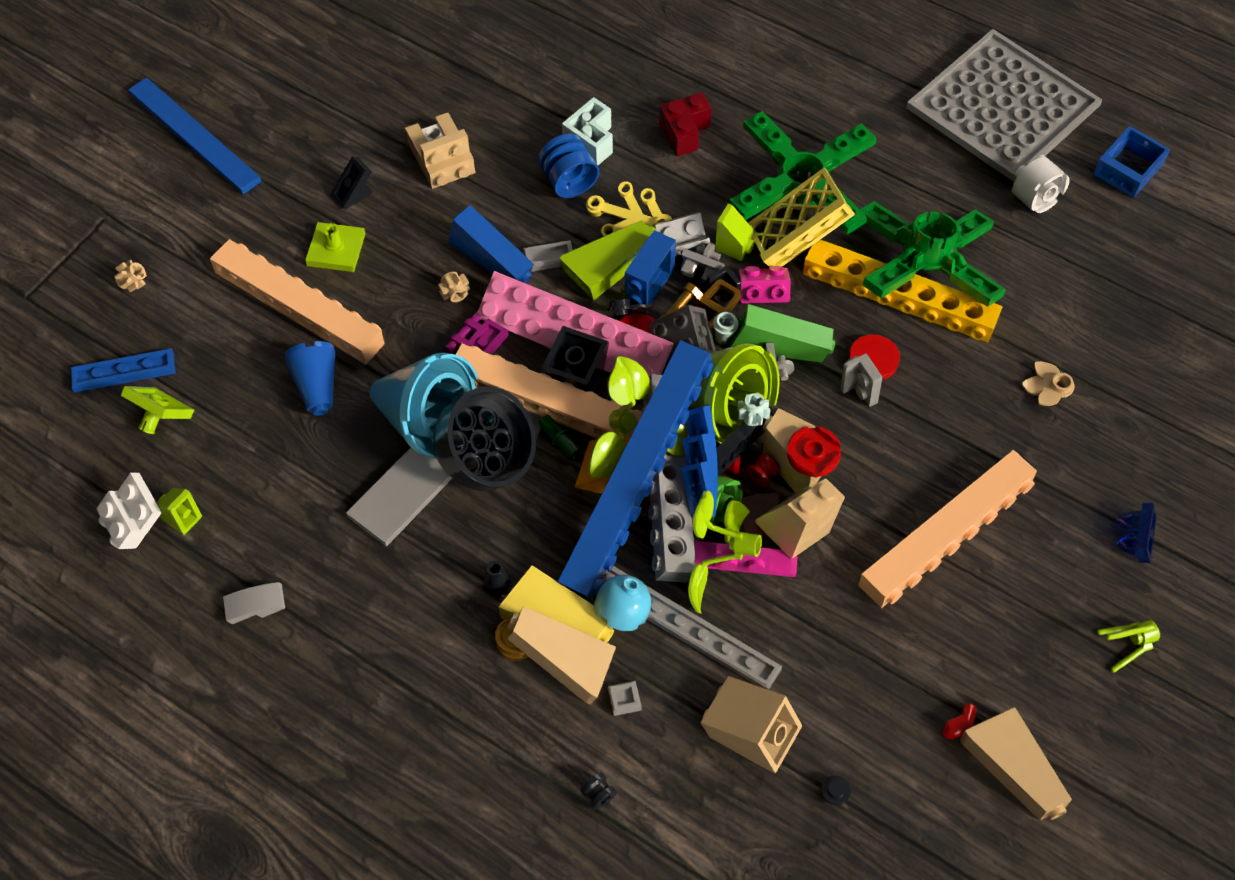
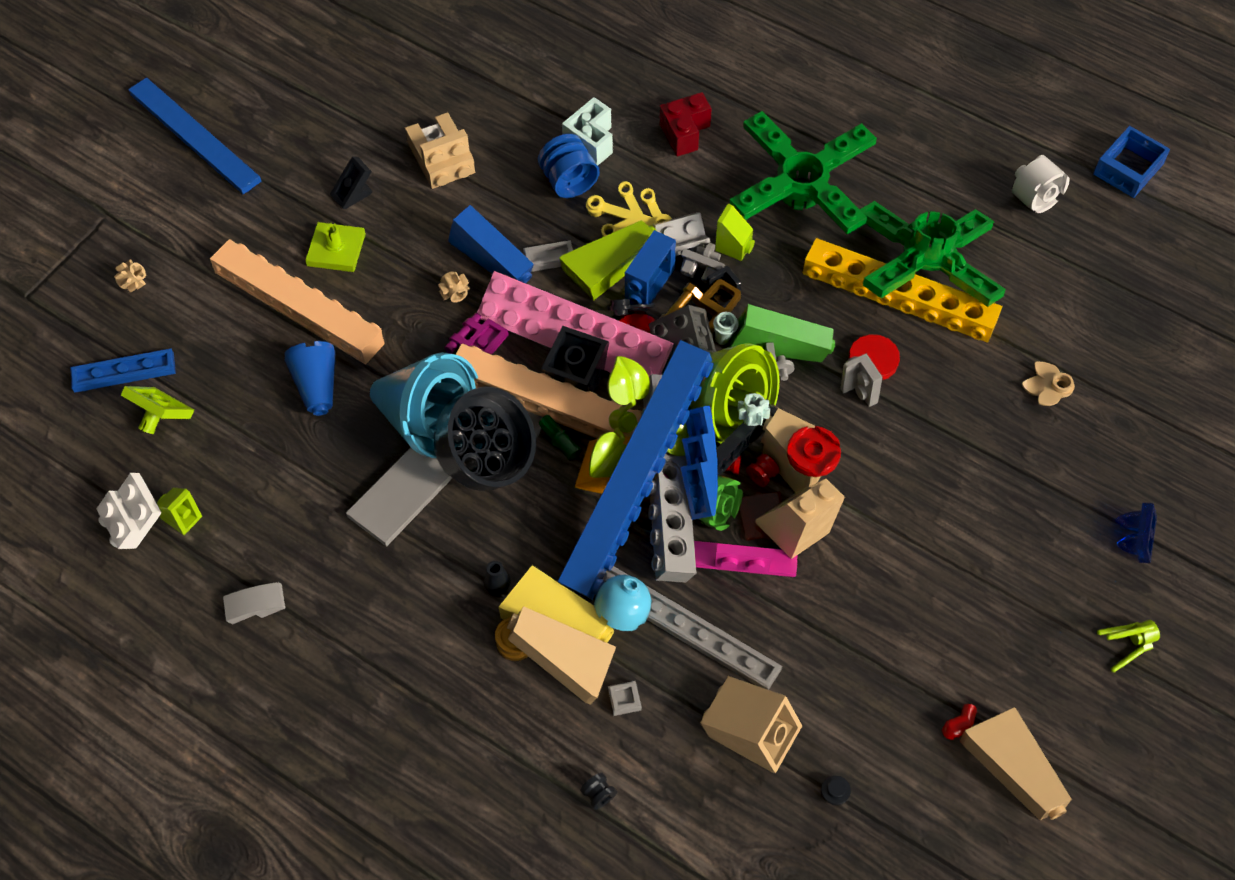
lime plant [688,491,762,614] -> none
dark pink bracket [739,265,791,303] -> none
light yellow fence [748,168,855,267] -> none
light nougat brick [858,450,1037,608] -> none
light grey plate [906,29,1102,182] -> none

